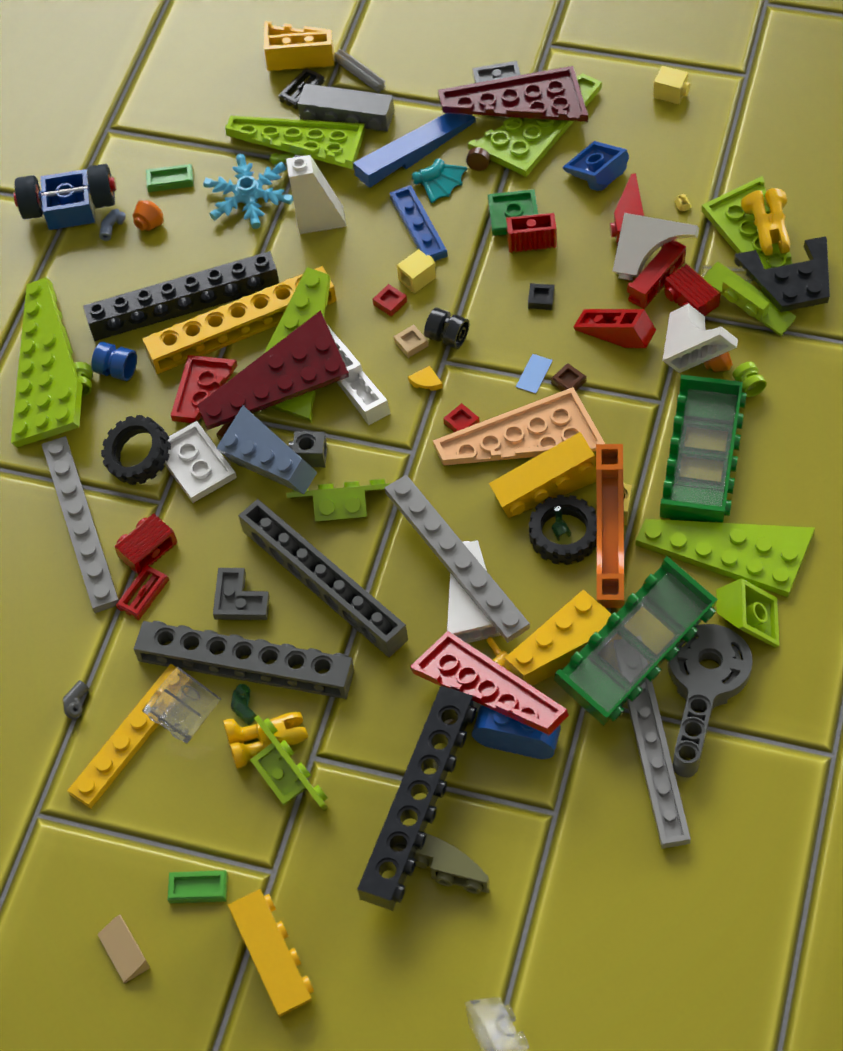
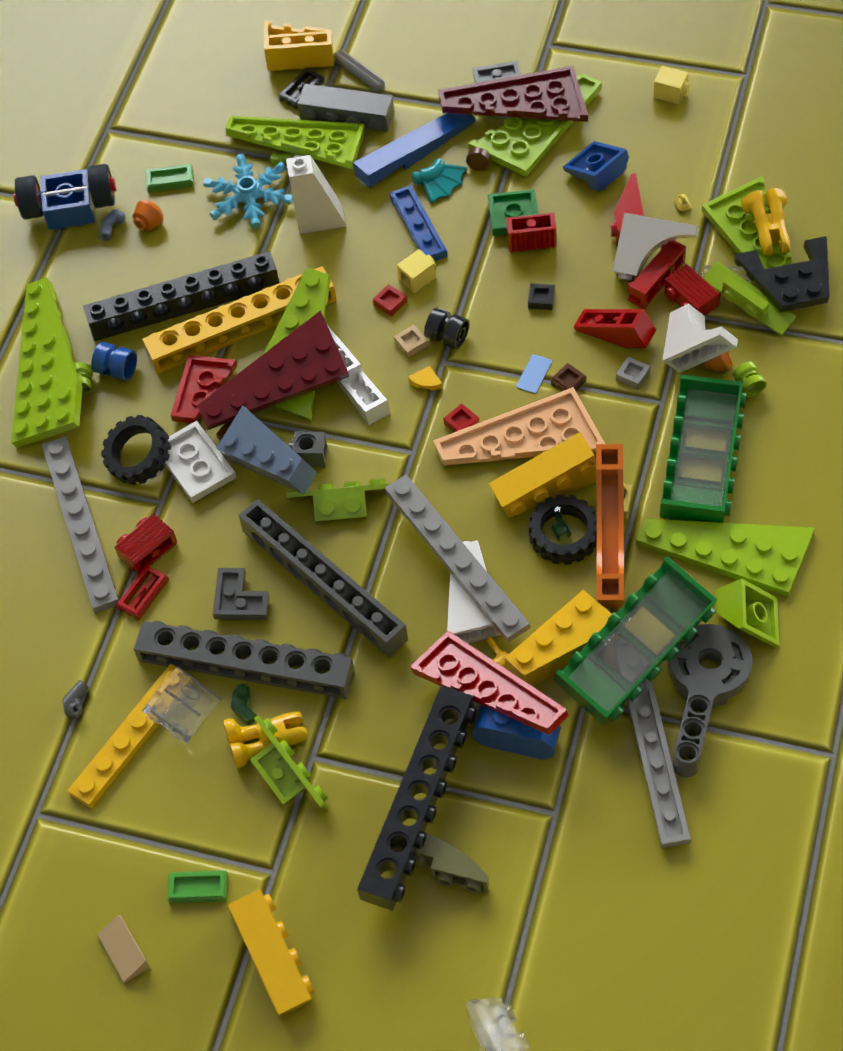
none -> light grey tile [616,356,650,390]

